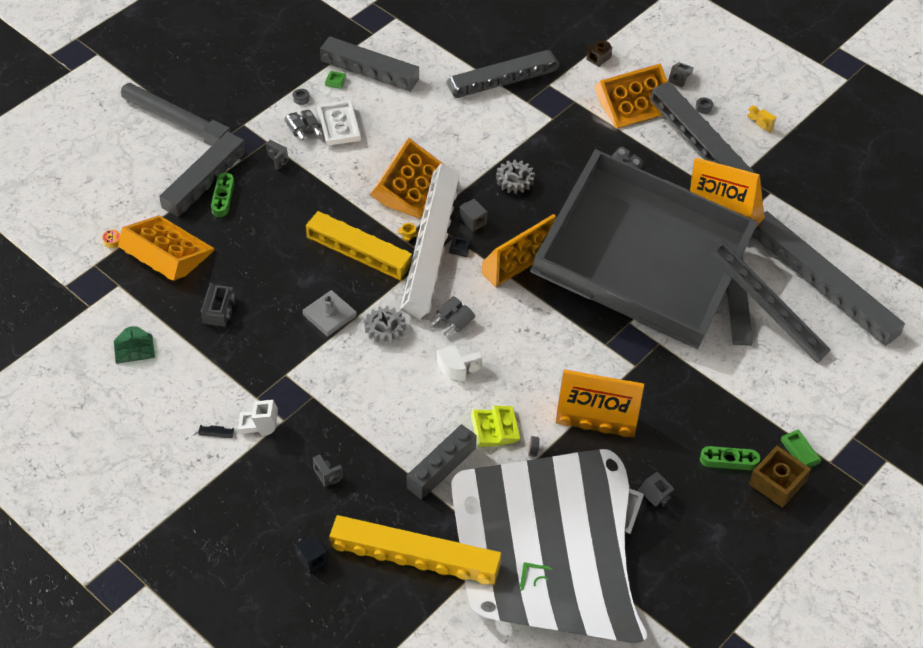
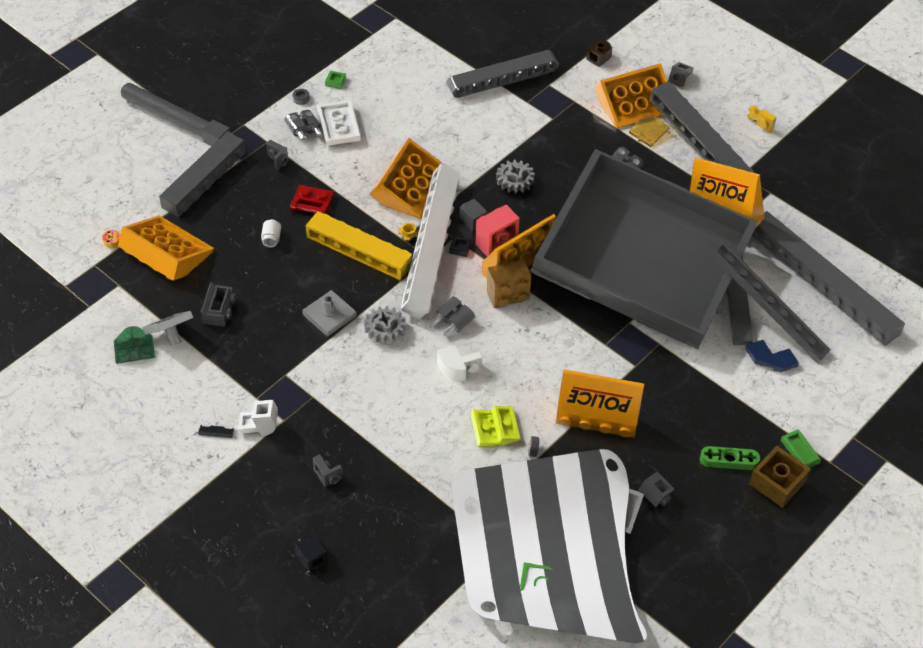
bright green beam [211,173,234,217] -> none
dark grey brick [320,36,419,92] -> none
yellow brick [329,515,501,585] -> none
dark grey brick [407,424,477,500] -> none
dark grey tile [695,97,713,114] -> none
none -> light grey tile [142,311,193,346]
none -> white brick [261,219,281,247]
none -> red plate [290,185,334,214]
none -> coral brick [476,205,520,257]
none -> pearl gold brick [487,259,531,308]
none -> clear yellow piece [629,112,670,147]
none -> dark blue tile [745,340,799,372]

